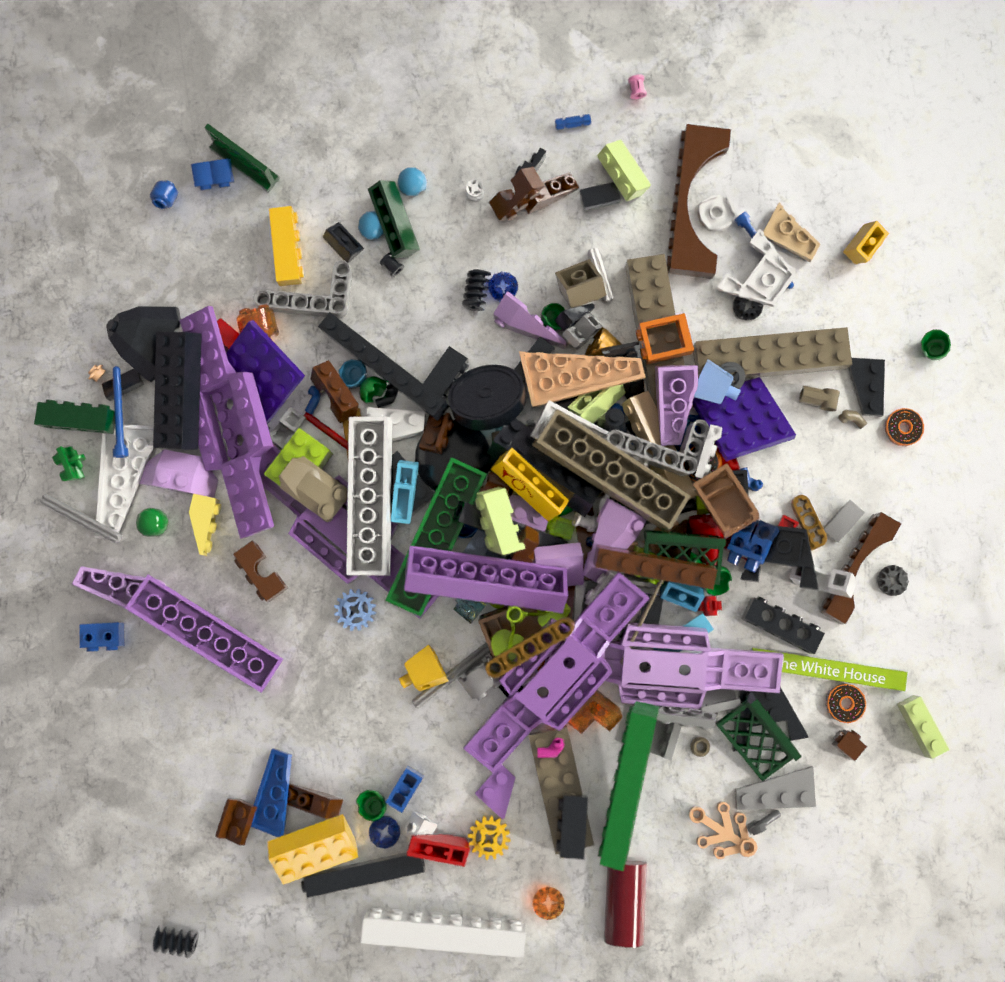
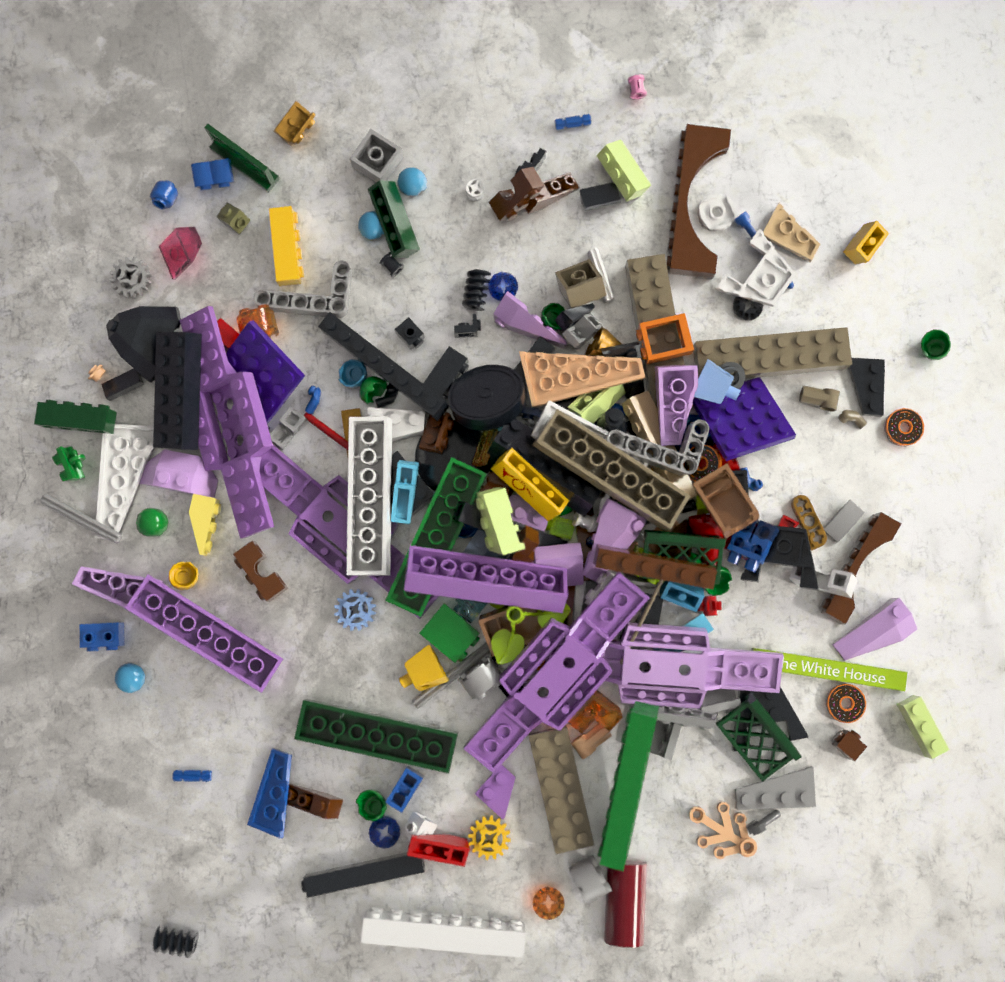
blue piece [112,366,129,458] -> none
reddish brown bracket [215,798,257,846] -> none
lime brick [264,428,333,486] -> none
yellow piece [267,814,359,885] -> none
dark tan slope [279,456,348,522] -> none
reddish brown arch [310,360,359,423] -> none
black slope [323,222,364,263] -> none
pearl gold beam [486,617,575,678] -> none
dark pink arm [538,737,564,758] -> none
black brick [556,793,588,860] -> none
dark tan plate [690,737,710,757] -> none
white hinge [695,425,722,478] -> none
black brick [741,596,825,654] -> none
dark grey gear [877,565,910,596] -> none
none -> light grey gear [109,257,152,298]
none -> dark azure hair [115,662,145,693]
none -> clear pink slope [159,227,202,280]
none -> yellow hair [169,562,199,590]
none -> blue axle [172,770,212,782]
none -> olive bracket [216,202,250,234]
none -> pearl gold bracket [273,101,316,146]
none -> dark green brick [294,699,458,774]
none -> light grey brick [350,129,404,182]
none -> black brick [395,317,425,350]
none -> green brick [419,603,481,663]
none -> black bracket [454,314,481,338]
none -> clear yellow tile [472,429,498,467]
none -> dark blue plate [519,406,543,420]
none -> light grey brick [569,855,612,905]
none -> light nougat piece [571,722,612,760]
none -> lavender wedge [832,598,917,660]

